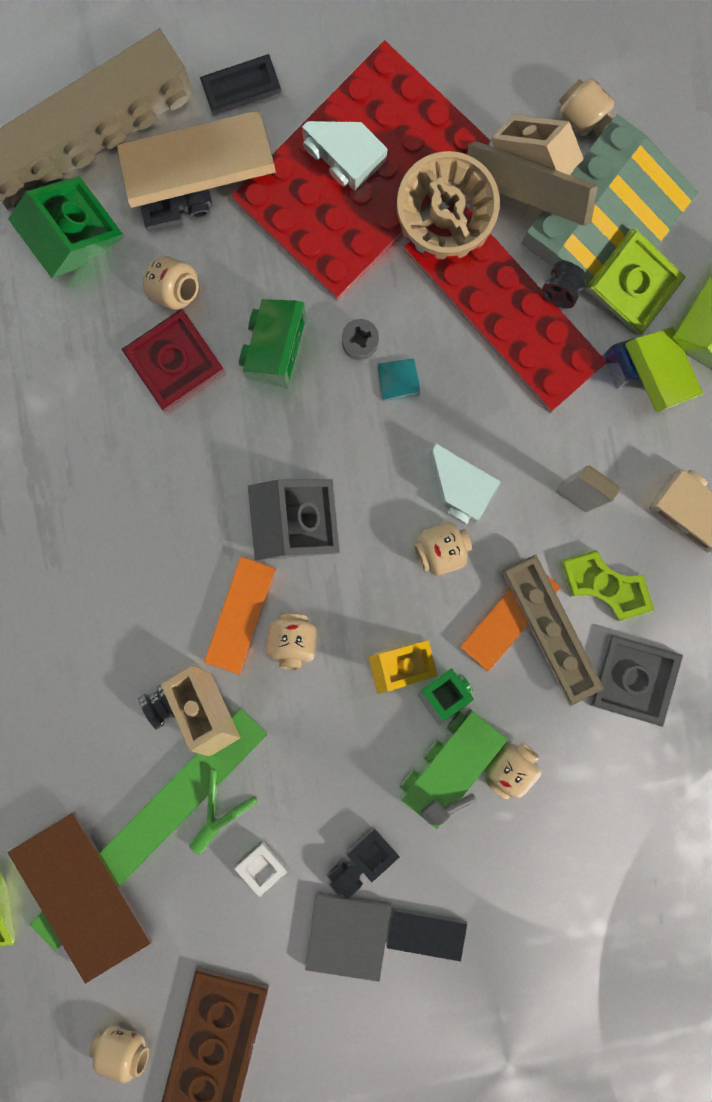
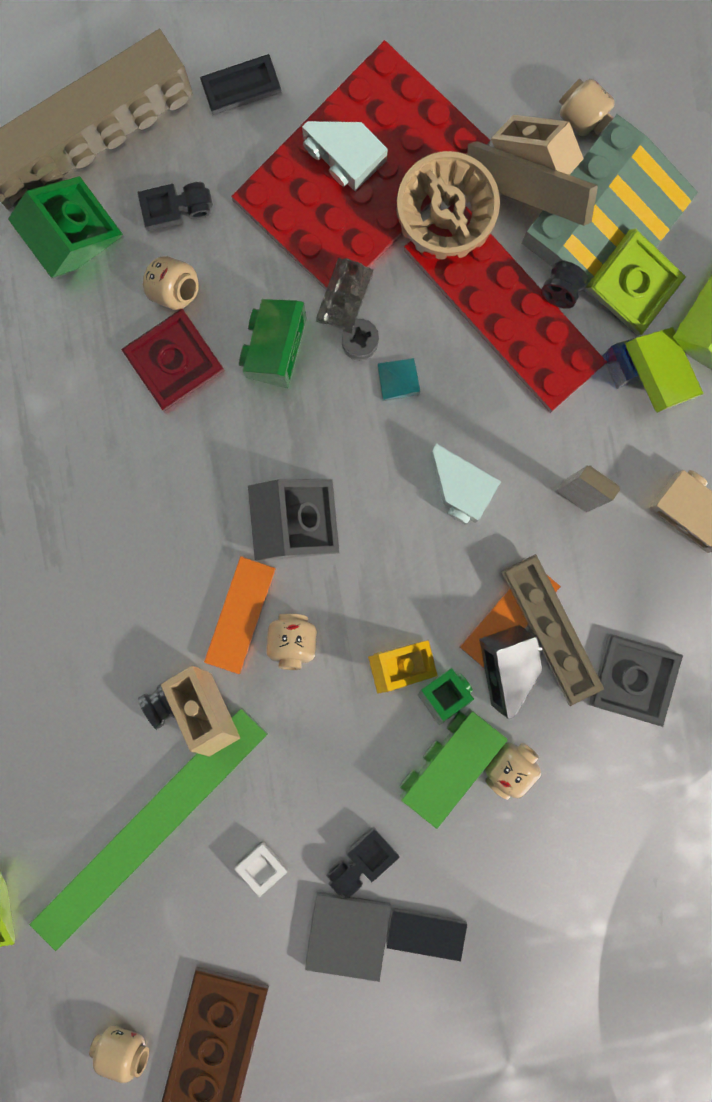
reddish brown tile [7,811,152,984] -> none
tan tile [117,110,276,208] -> none
bright green plant [189,769,258,854] -> none
tan head [414,522,472,576] -> none
dark grey hand [421,793,476,825] -> none
lime tile [560,550,655,621] -> none
none -> clear smoke hips [316,258,374,334]
none -> slope [479,625,543,719]

